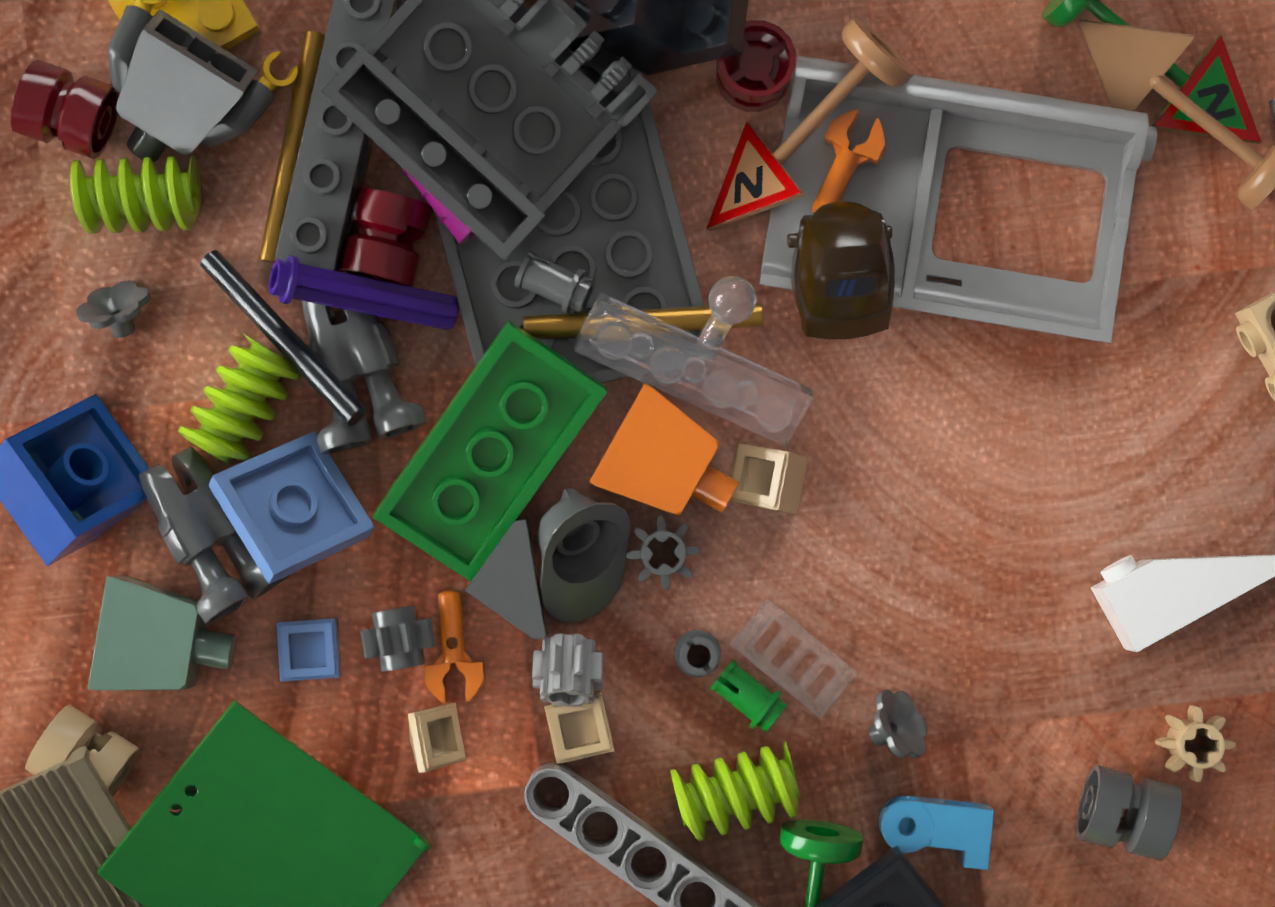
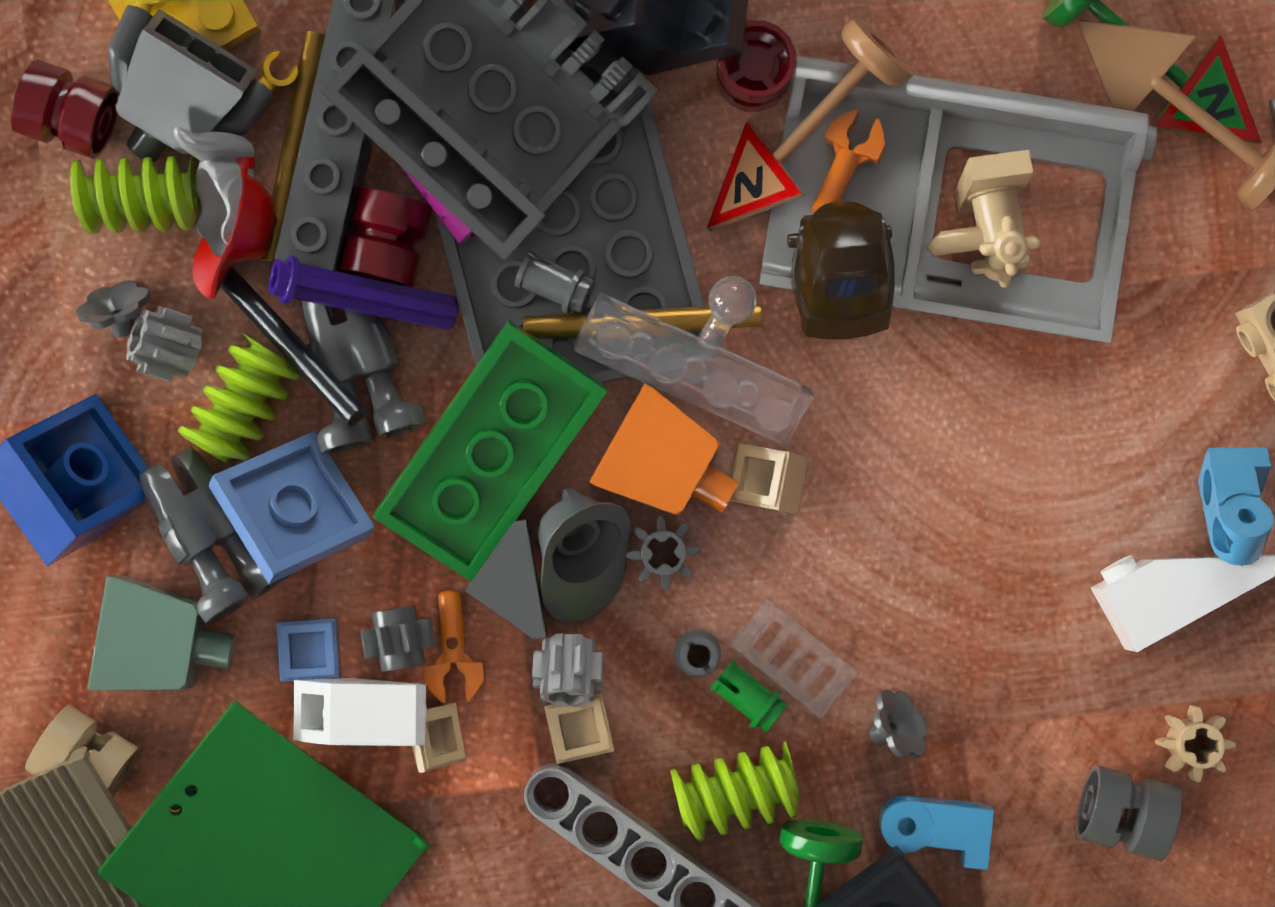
none -> light grey gear [126,306,202,382]
none -> hair [173,126,278,299]
none -> white slope [293,678,427,746]
none -> tan piece [926,150,1041,288]
none -> dark azure leg [1198,448,1274,566]

